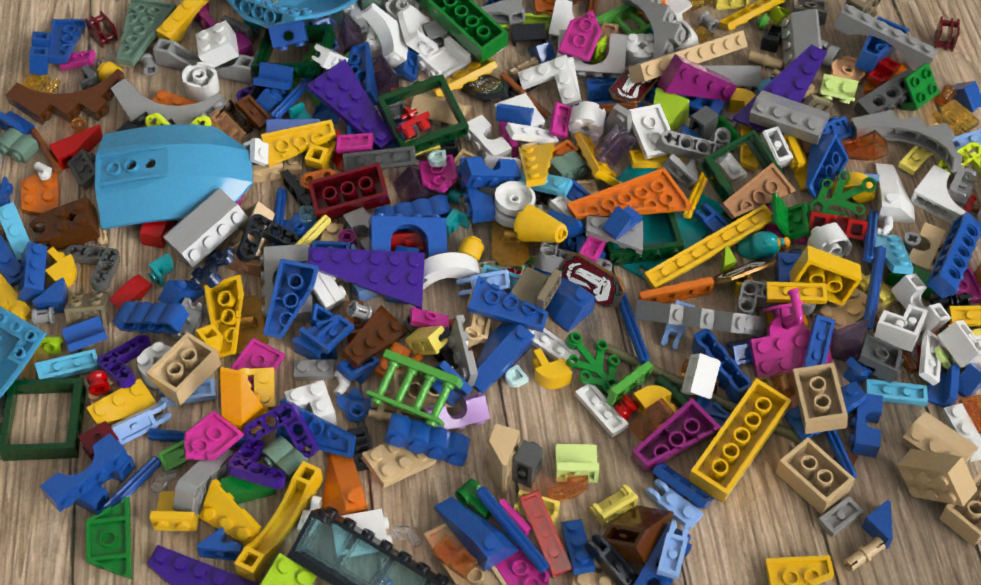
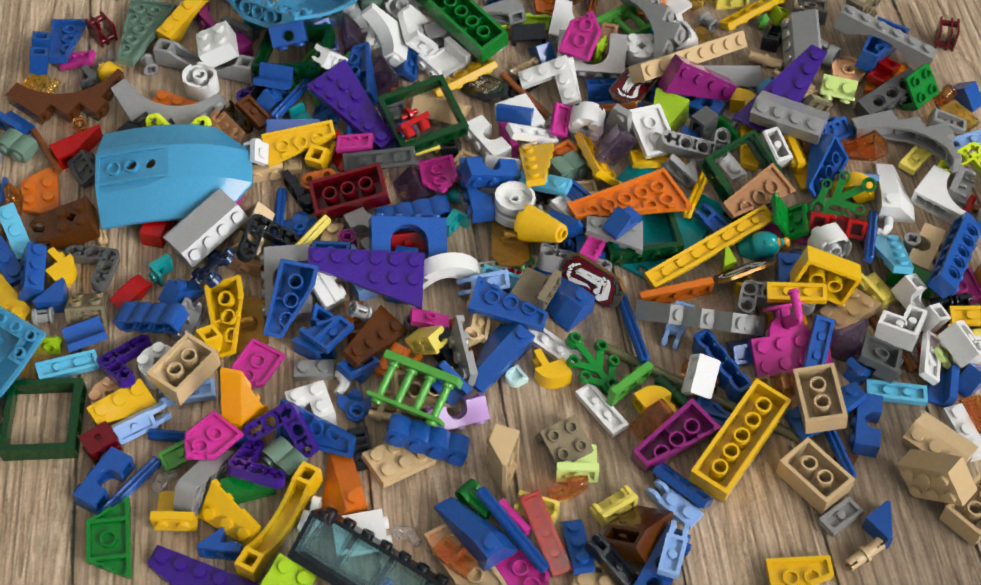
white arm [34,162,52,181] -> none
blue arch [40,433,129,512] -> none
red wheel [87,371,110,396] -> none
yellow plate [238,367,276,409] -> none
clear light blue bush [298,205,315,223] -> none
light aqua tile [428,150,446,167] -> none
yellow head [457,236,484,262] -> none
dark grey brick [512,440,543,488] -> none
red wheel [613,394,639,420] -> none
blue axle [862,245,887,330] -> none
none -> clear orange slope [1,182,23,215]
none -> dark tan bracket [535,415,594,466]
none -> light grey slope [927,108,967,135]

